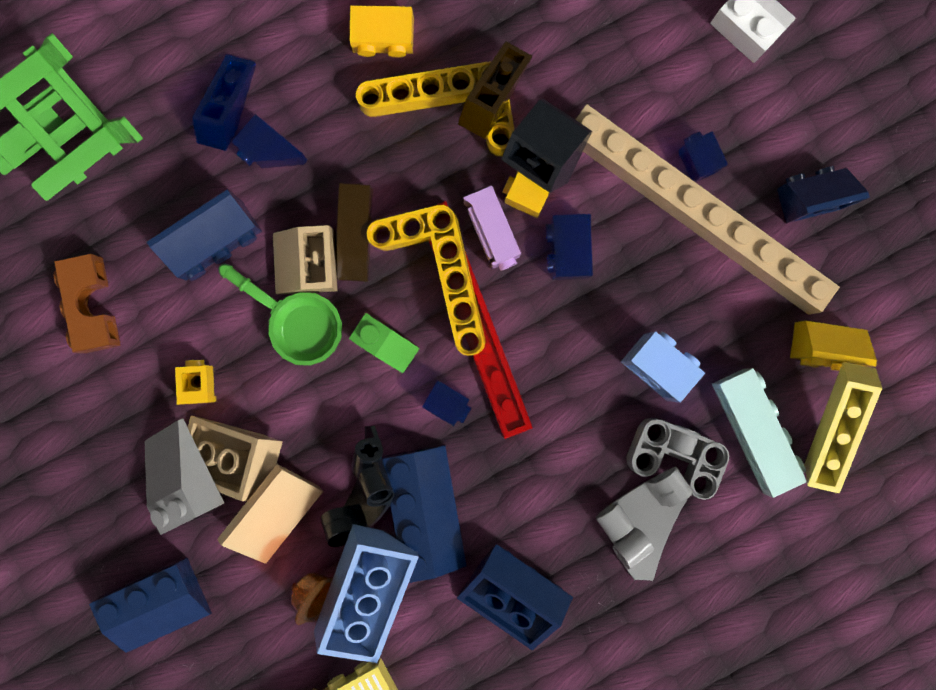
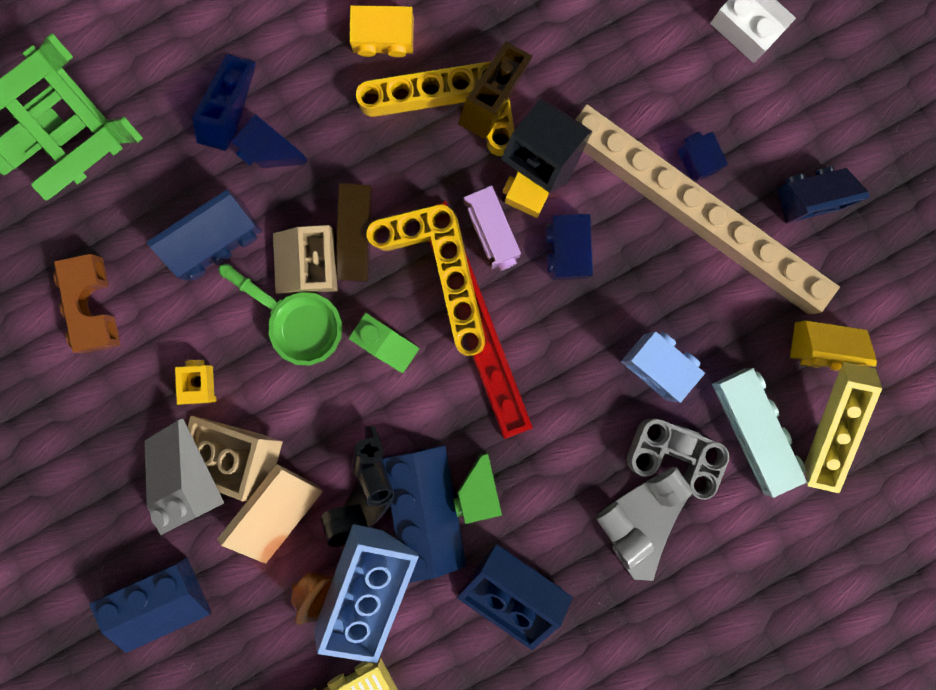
clear blue brick [422,380,472,426] -> none
none -> bright green slope [453,452,502,524]

